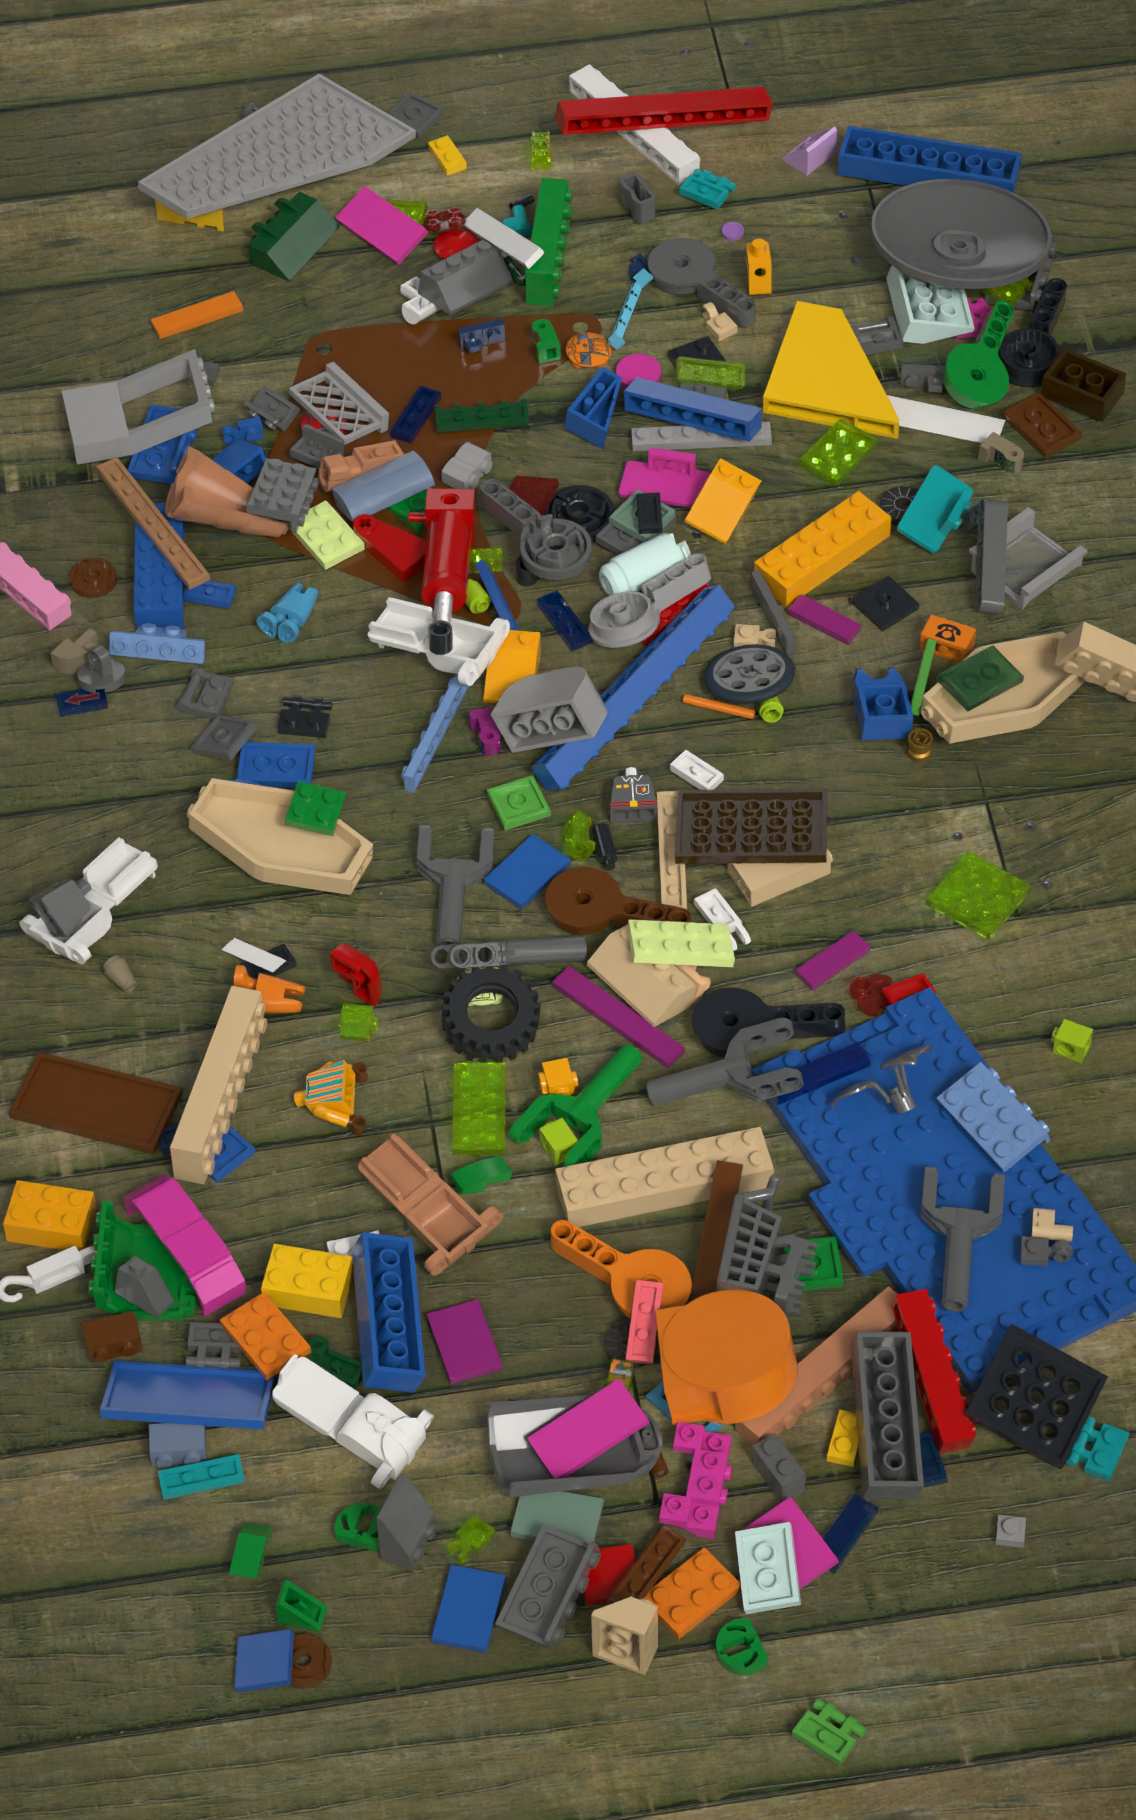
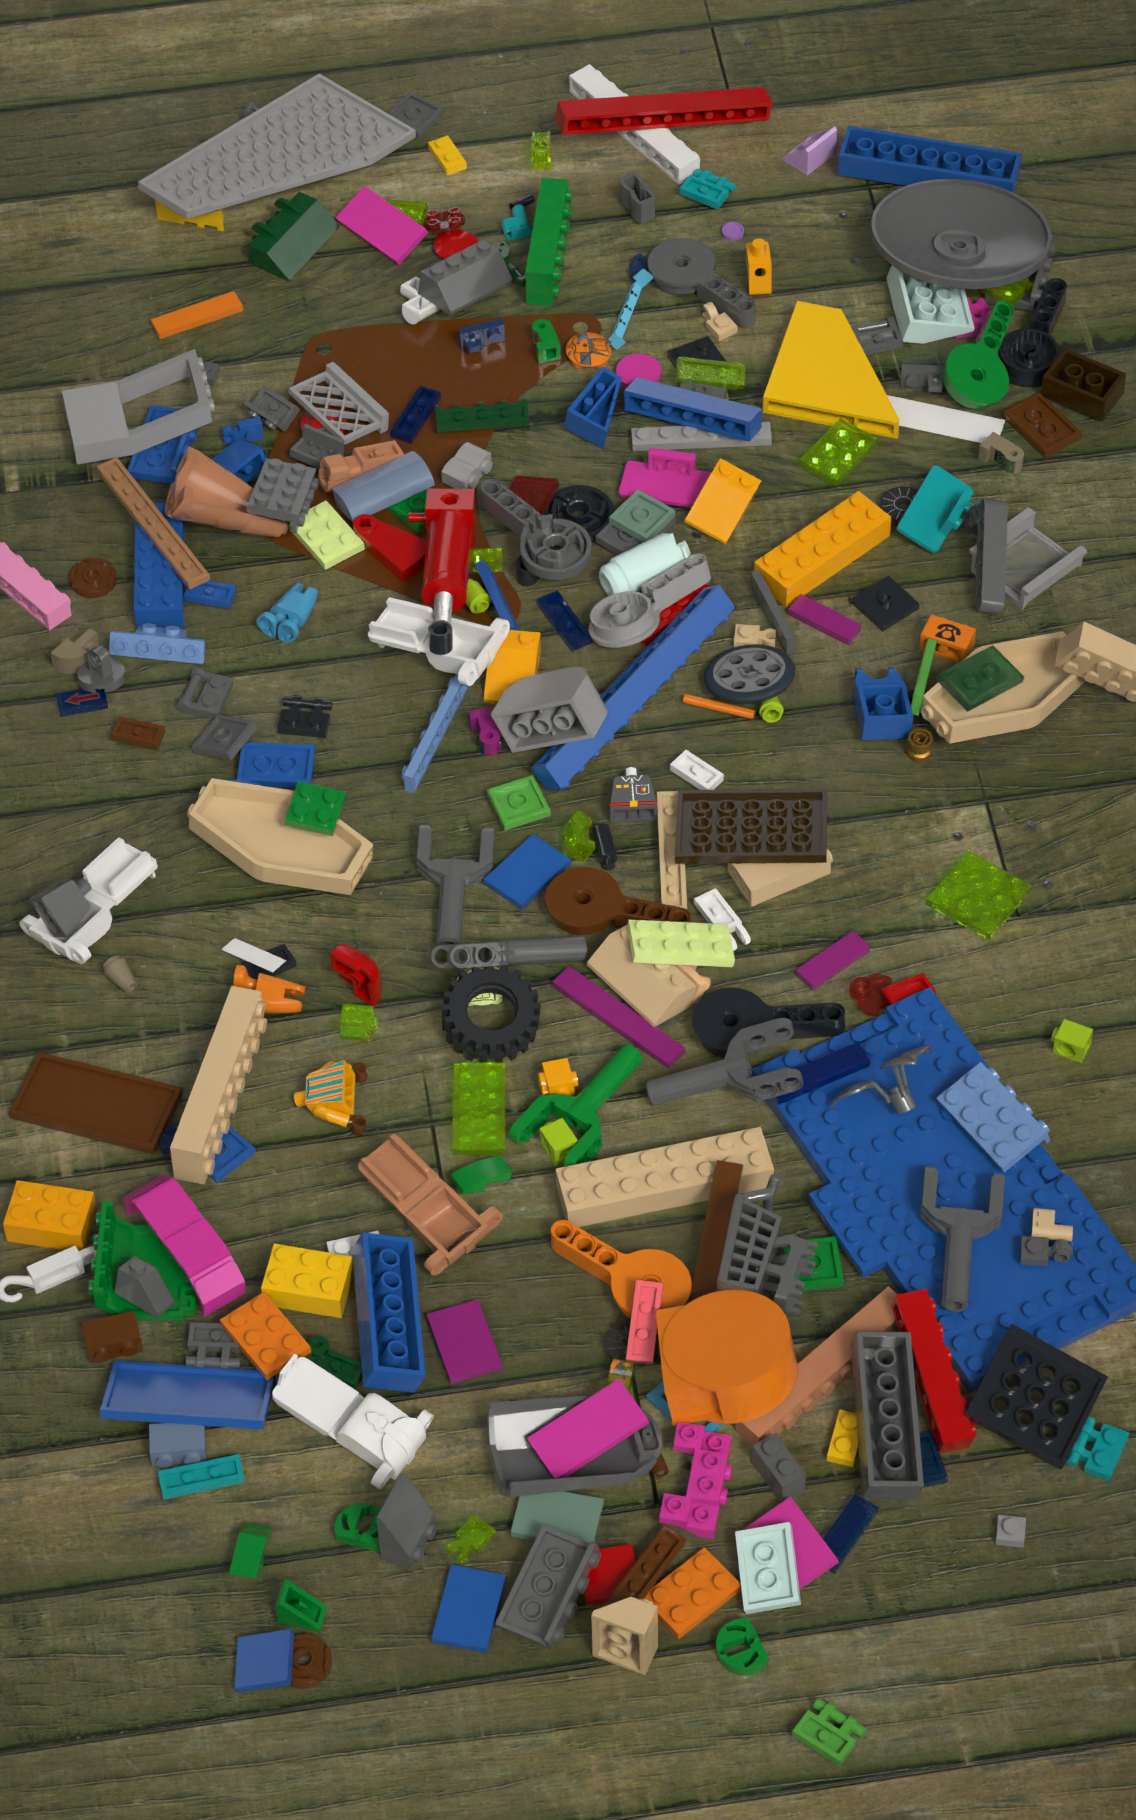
white tile [462,208,544,269] -> none
black tile [636,492,663,534] -> none
none -> reddish brown plate [111,716,166,751]

